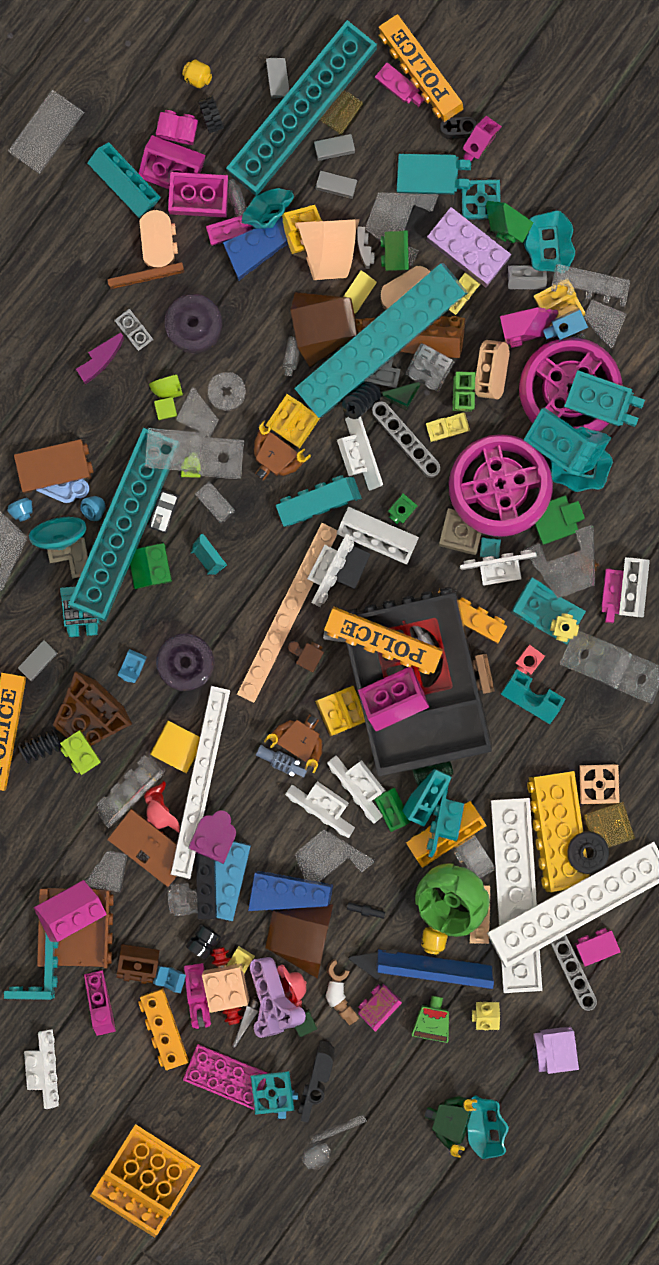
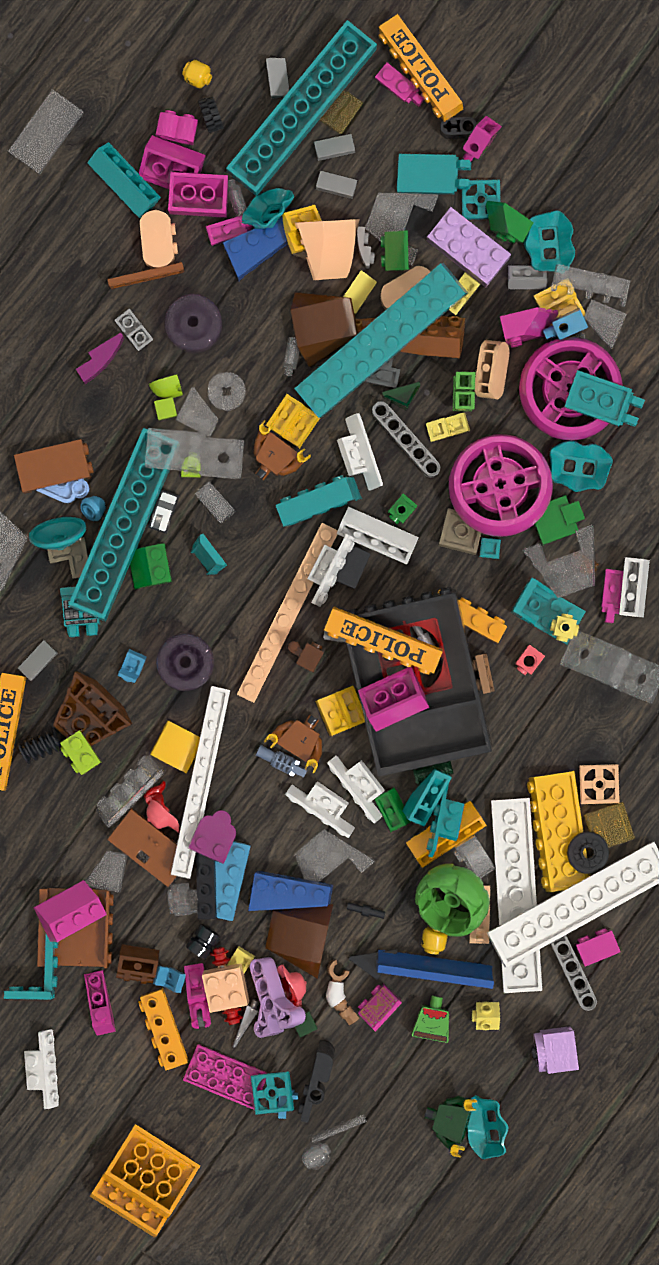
dark azure cone [7,498,32,522] -> none
black piece [342,382,381,419] -> none
clear piece [405,343,455,392] -> none
white bracket [460,550,537,586] -> none
teal arch [501,669,565,724] -> none
teal bracket [524,408,611,476] -> none

